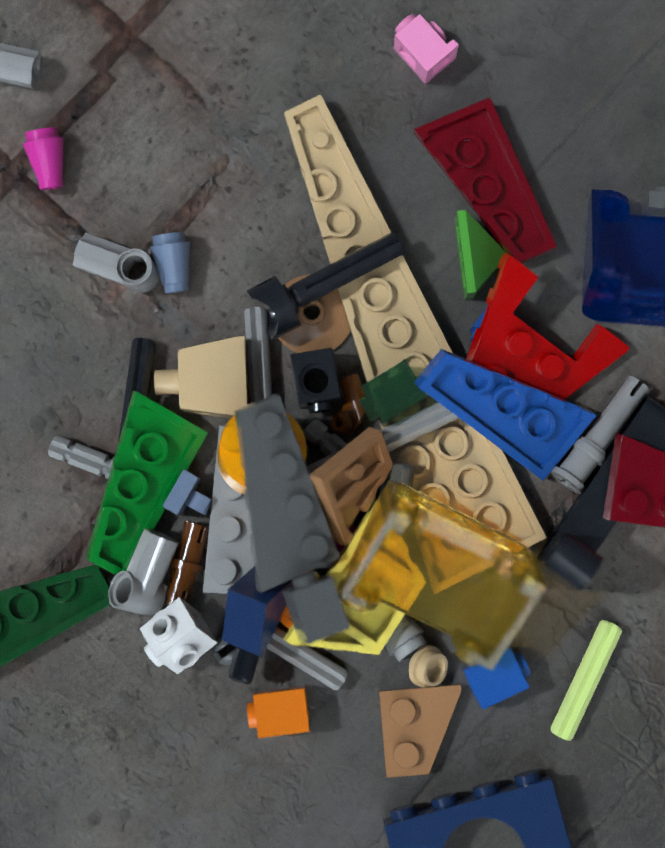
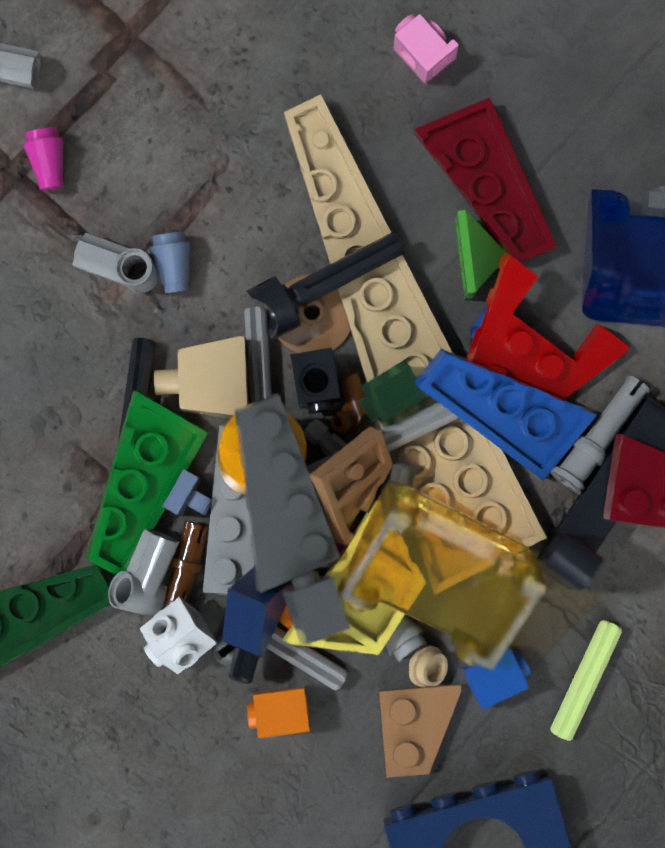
light grey axle [48,436,114,479] -> none

